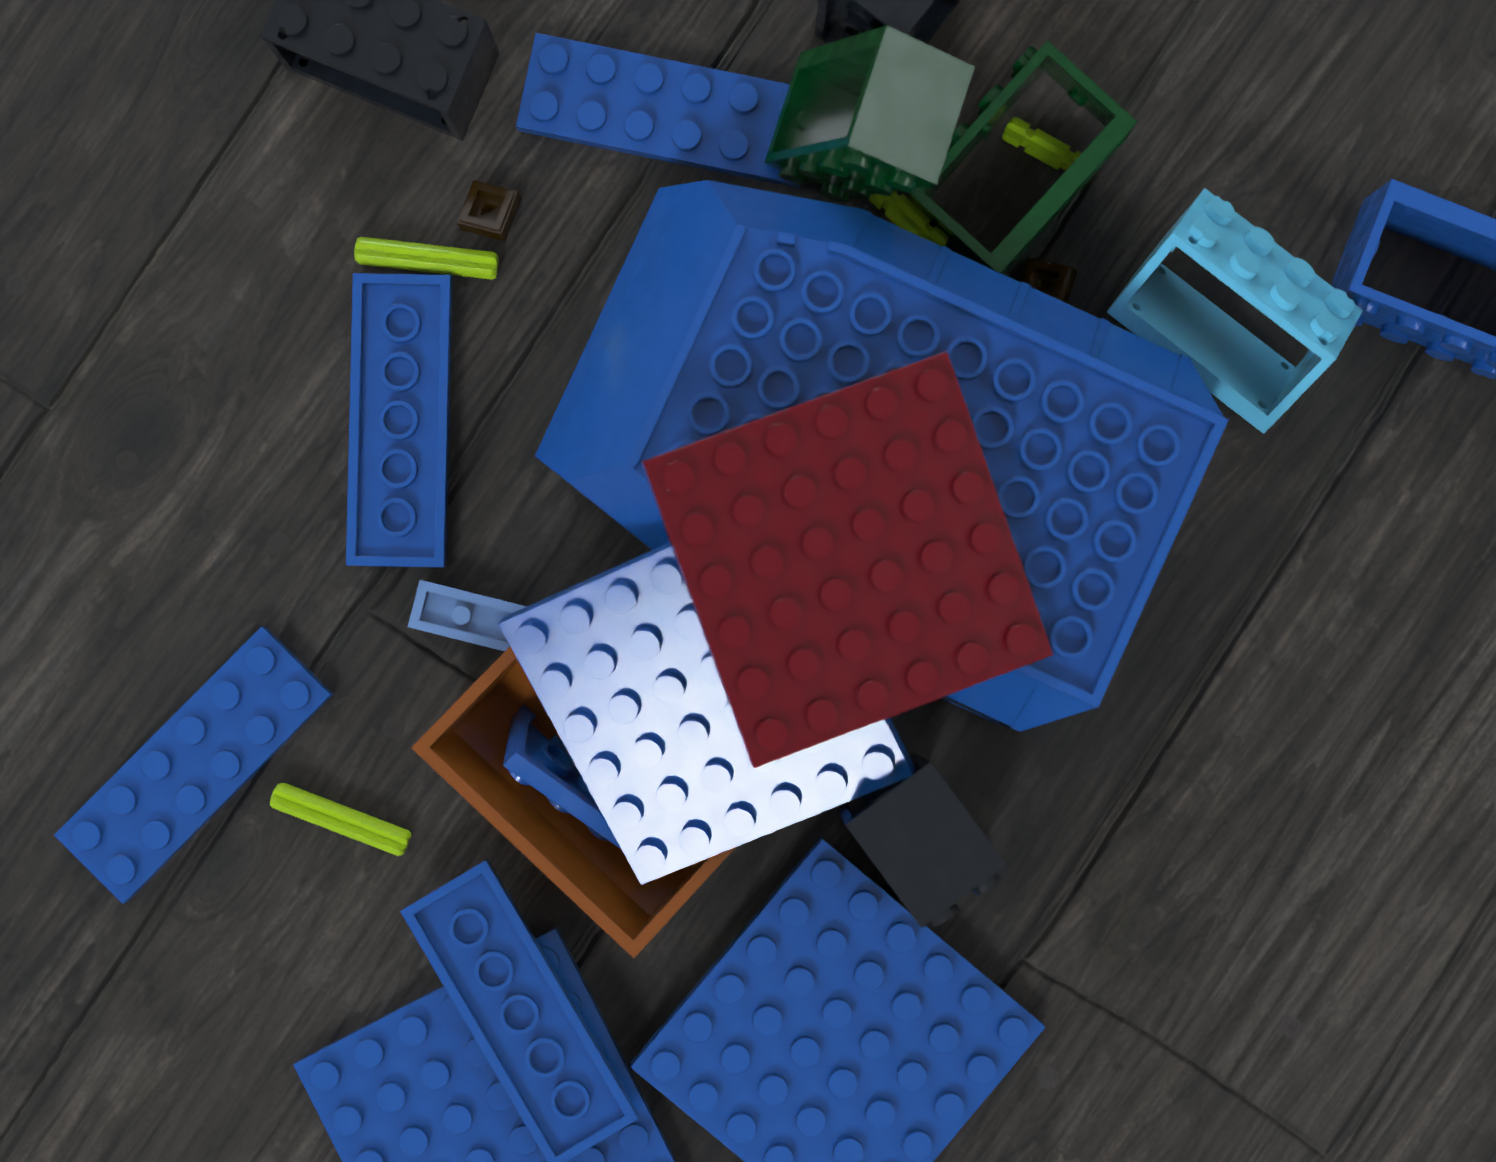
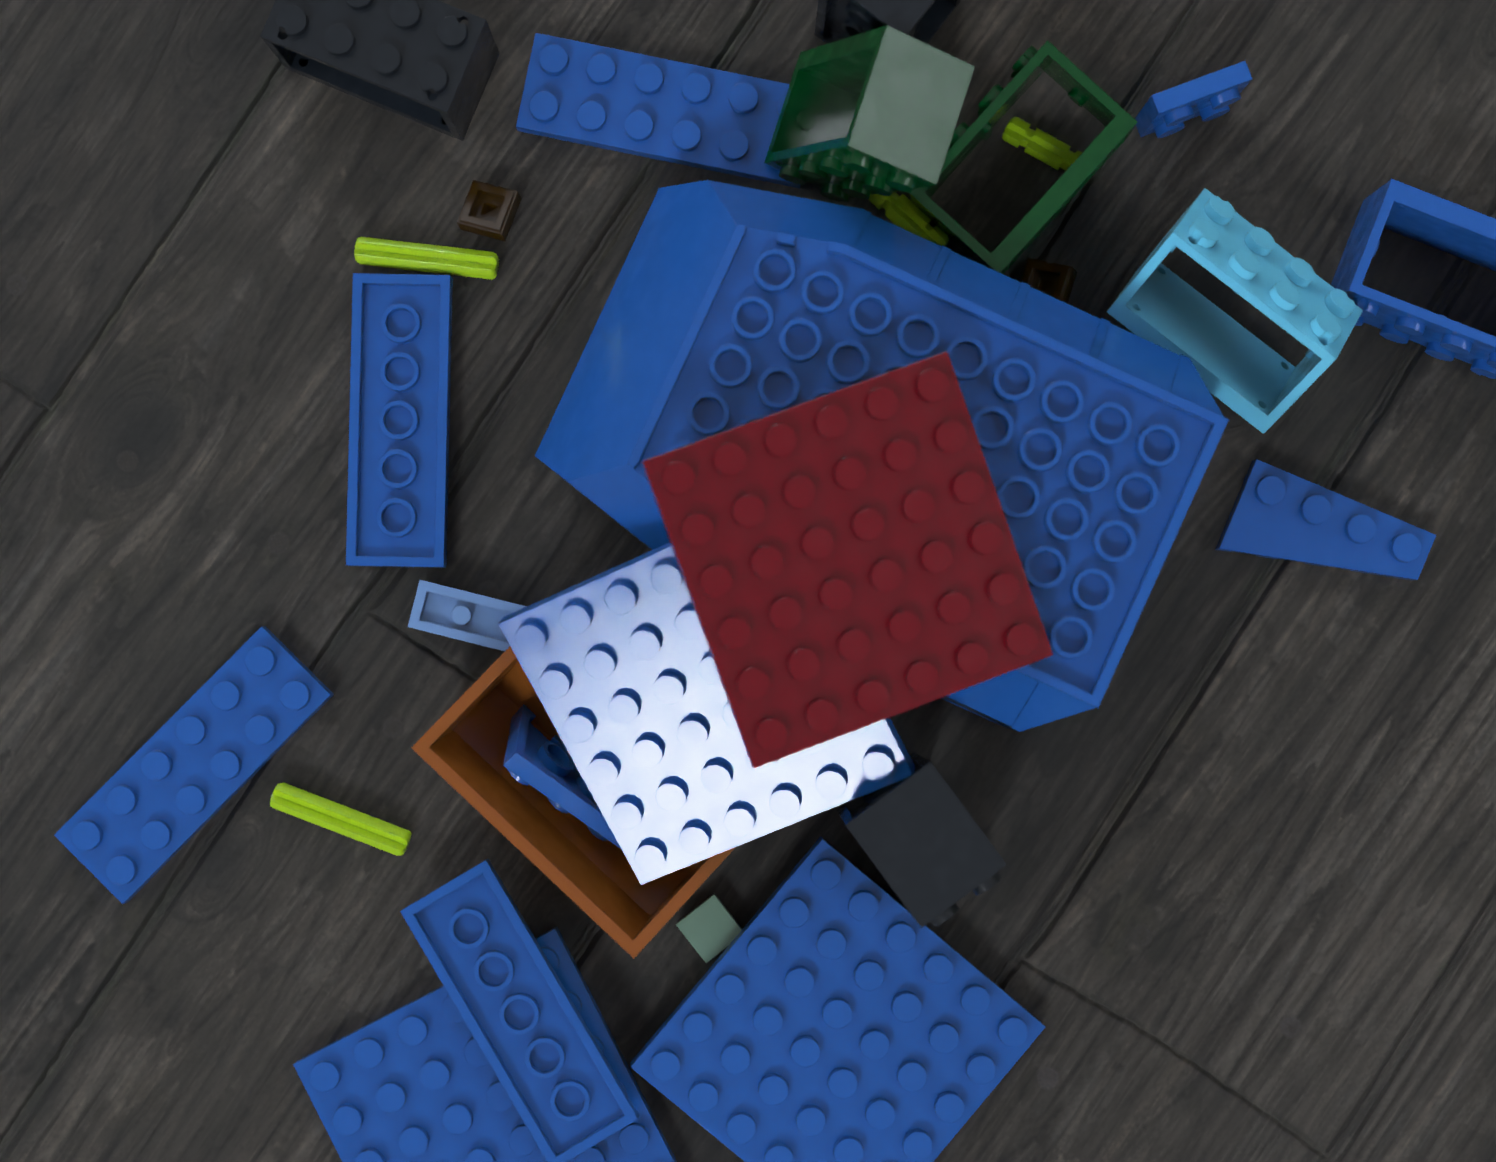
none -> sand green tile [676,892,743,963]
none -> blue plate [1135,61,1252,138]
none -> blue wing [1215,459,1436,580]

